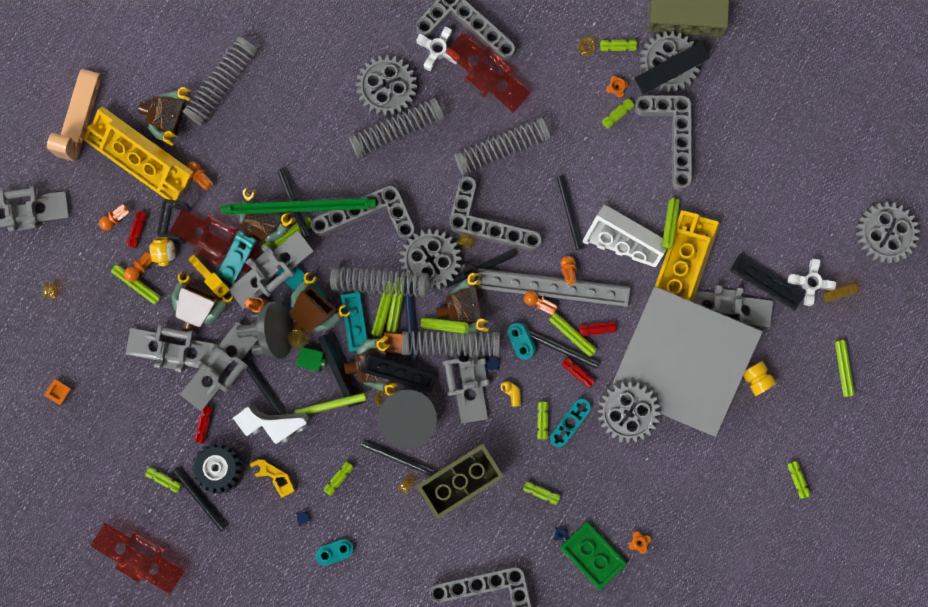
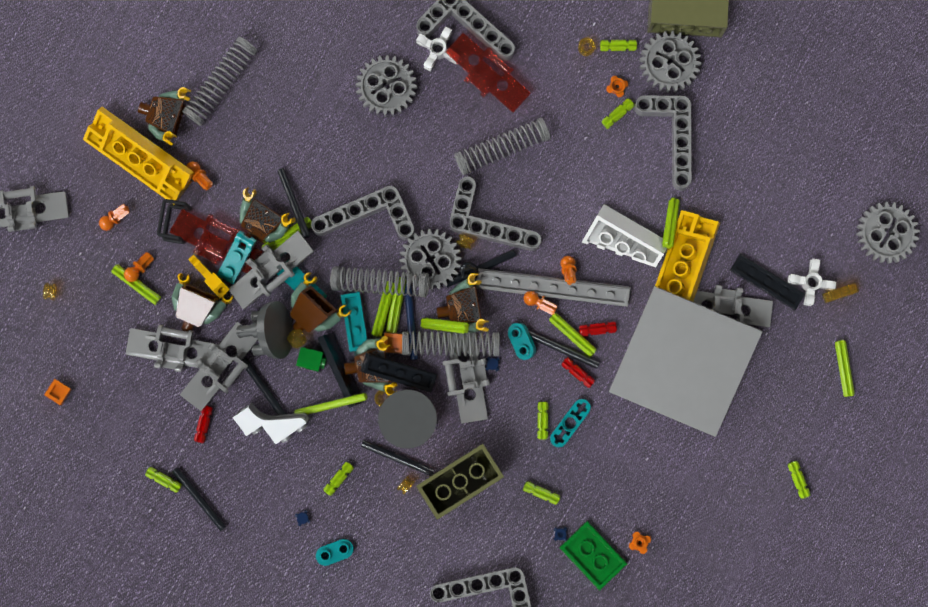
light nougat beam [47,69,101,162] -> none
clear red piece [90,522,184,595] -> none
red axle [126,211,147,248] -> none
yellow head [149,237,176,266] -> none
black wheel [191,444,244,494] -> none
green piece [221,198,376,215] -> none
orange axle [244,297,269,313] -> none
yellow piece [250,459,295,498] -> none
light grey piece [349,97,444,159] -> none
yellow arm [500,381,521,407] -> none
black bar [557,175,583,250] -> none
light grey gear [598,380,661,443] -> none
black tile [634,42,710,95] -> none
yellow wheel [743,361,777,396] -> none

